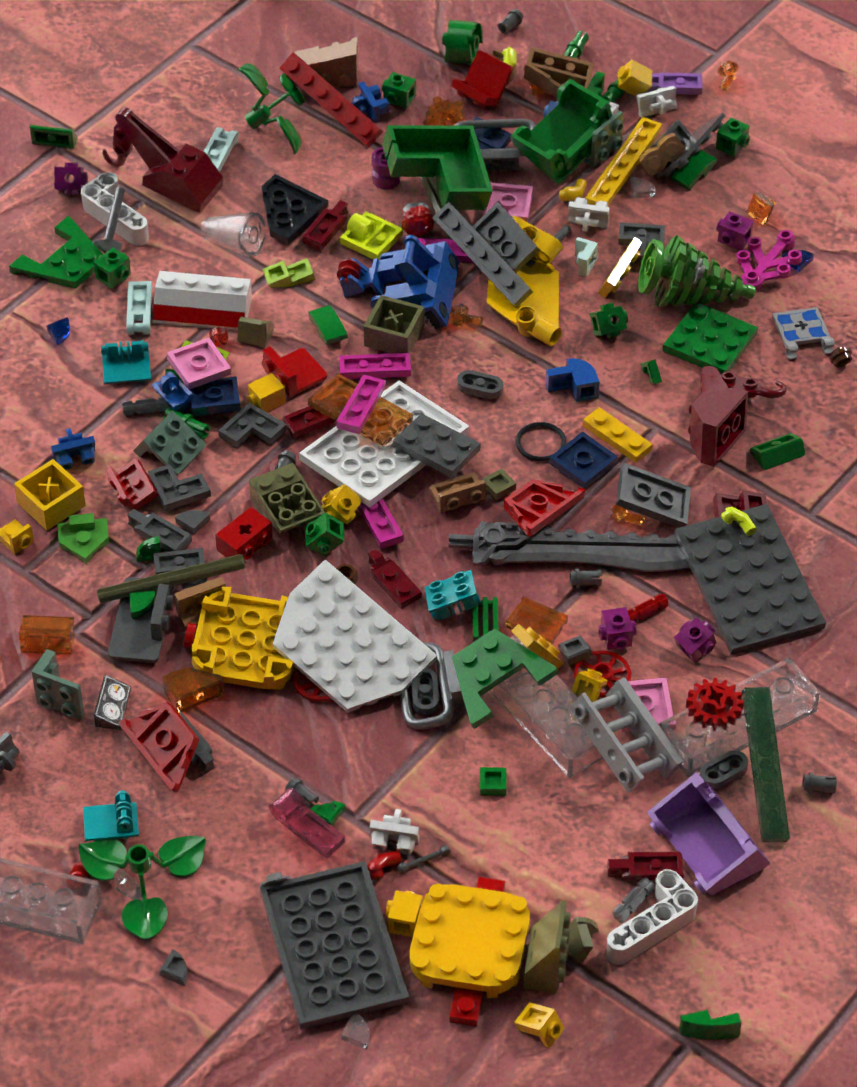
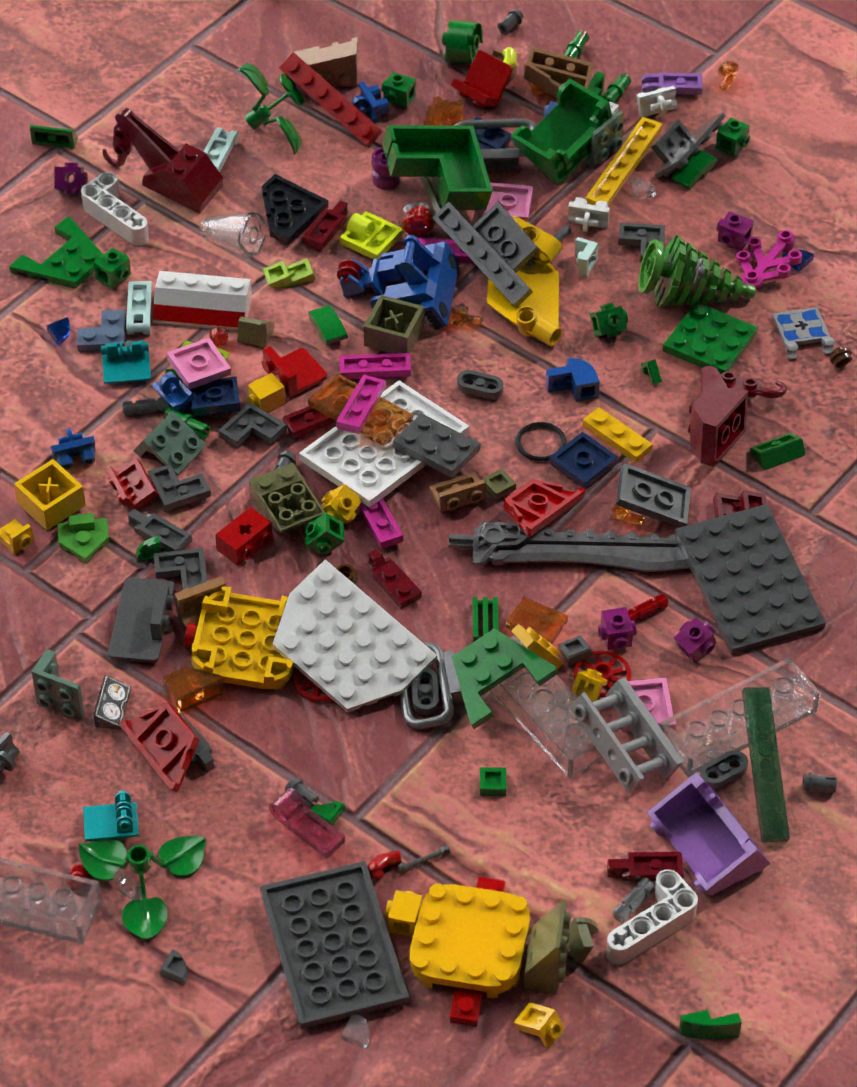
clear orange hinge [19,615,75,655] -> none
flat silver piece [93,187,125,253] -> none
olive axle [97,554,245,603] -> none
green tile [130,591,156,618] -> none
dark grey tile [175,510,210,534] -> none
light grey plant [260,872,291,886] -> none
white hips [370,809,420,855] -> none
teal hinge [424,570,481,621] -> none
yellow arm [559,179,587,202] -> none
dark grey pin [570,568,602,588] -> none
plate [598,237,642,298] -> none
yellow brick [617,59,652,97] -> none
medium nougat brick [638,133,686,176] -> none
red gear [686,678,744,731] -> none
neon yellow arm [721,507,757,536] -> none
clear orange tile [746,192,776,225] -> none
none -> sand blue plate [77,310,126,352]

